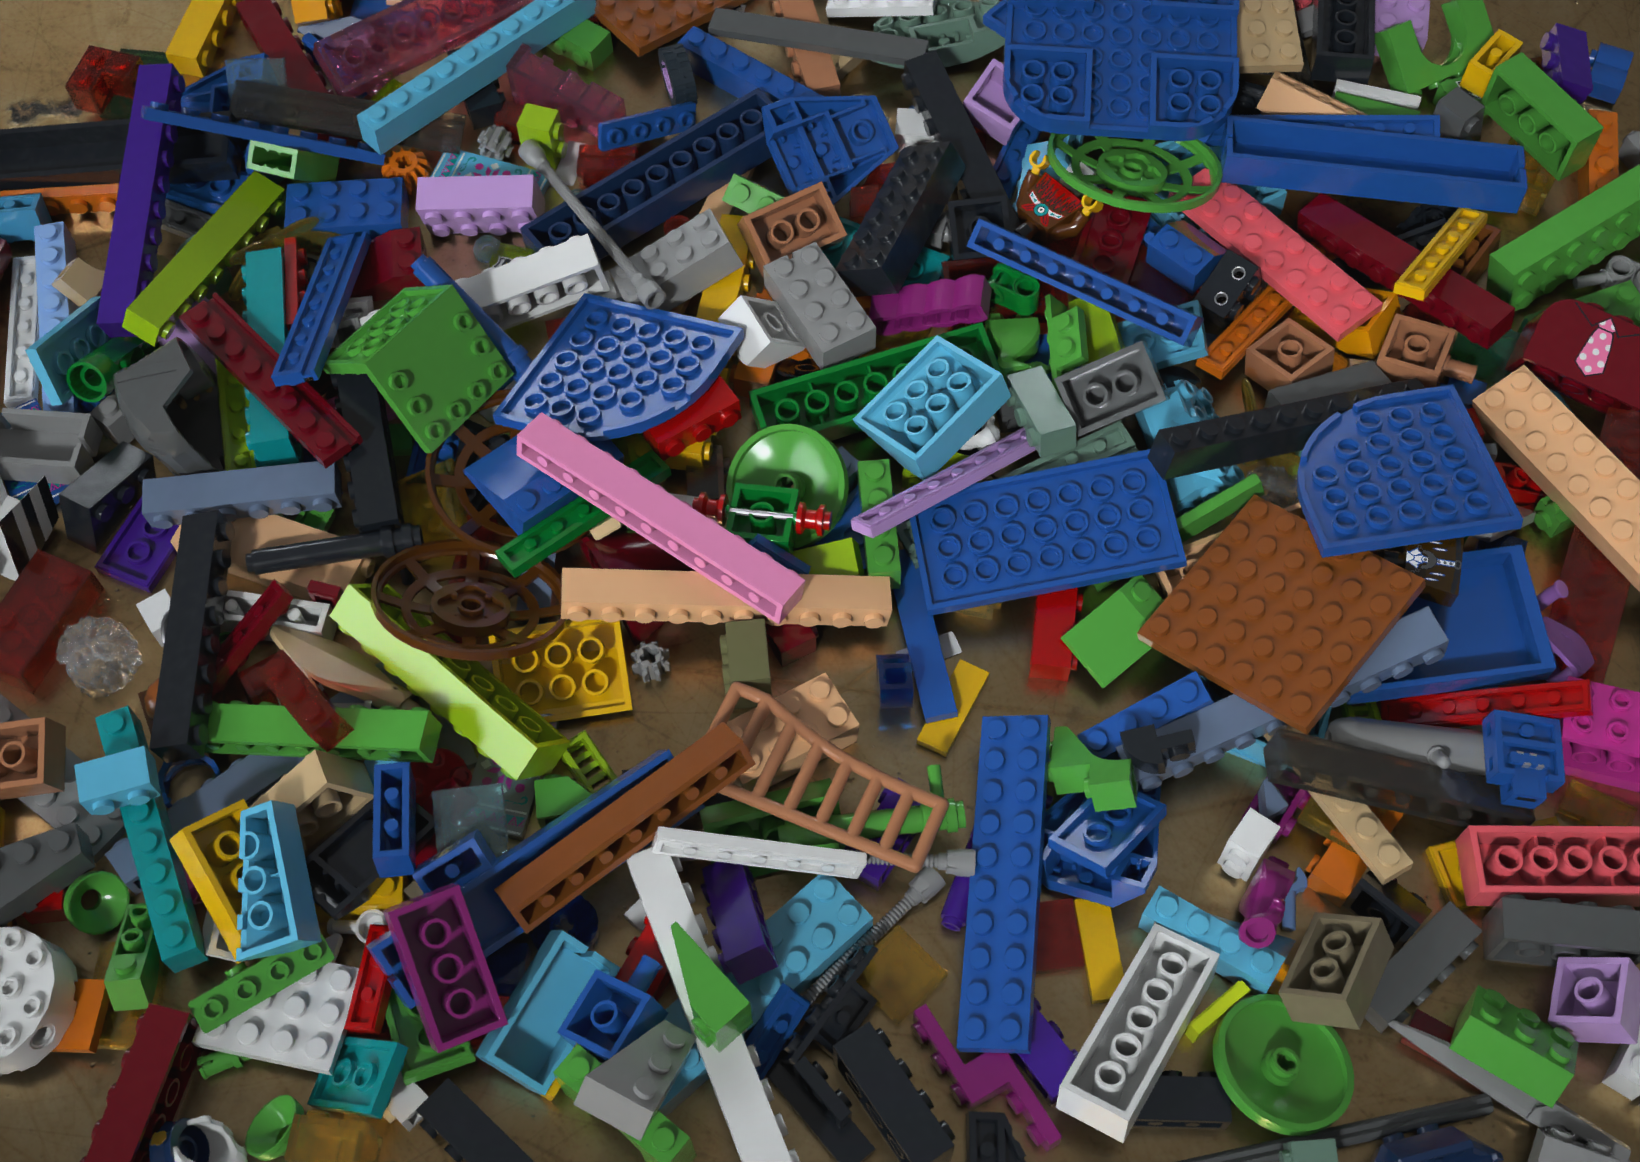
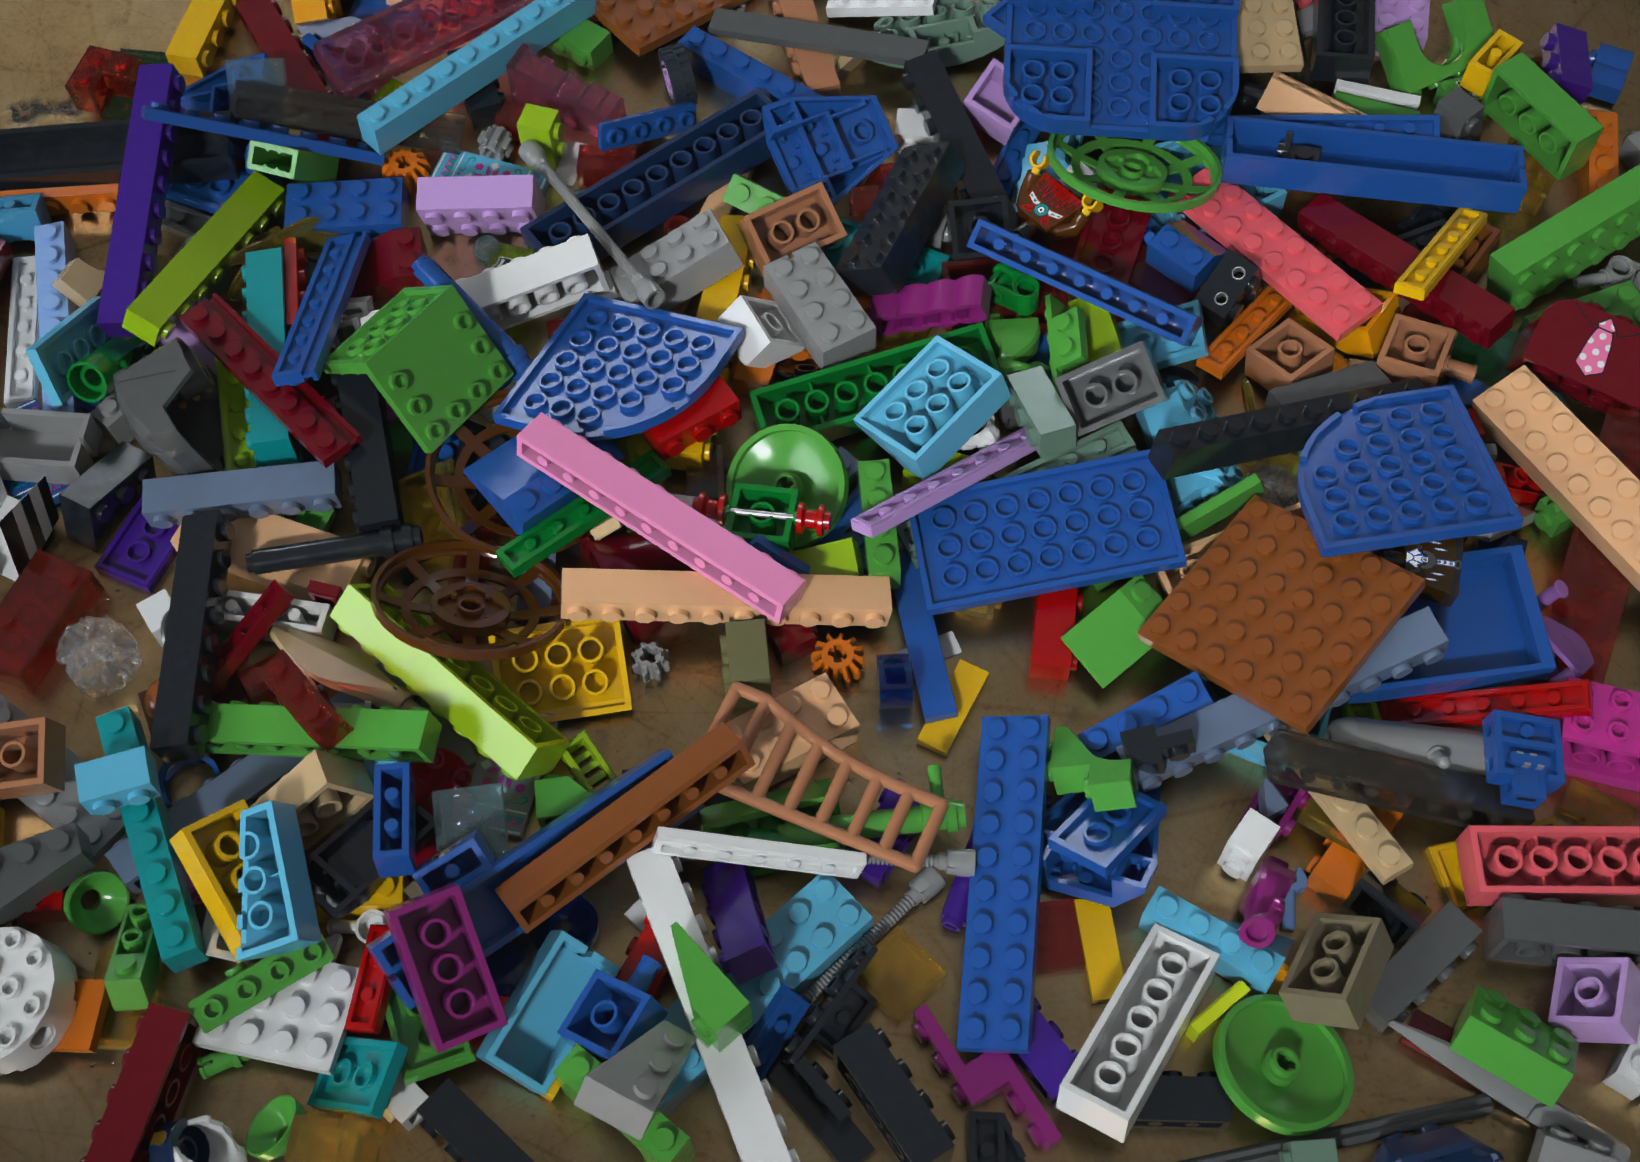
none -> green tile [742,828,782,842]
none -> orange gear [810,632,866,688]
none -> black bracket [1276,132,1321,162]

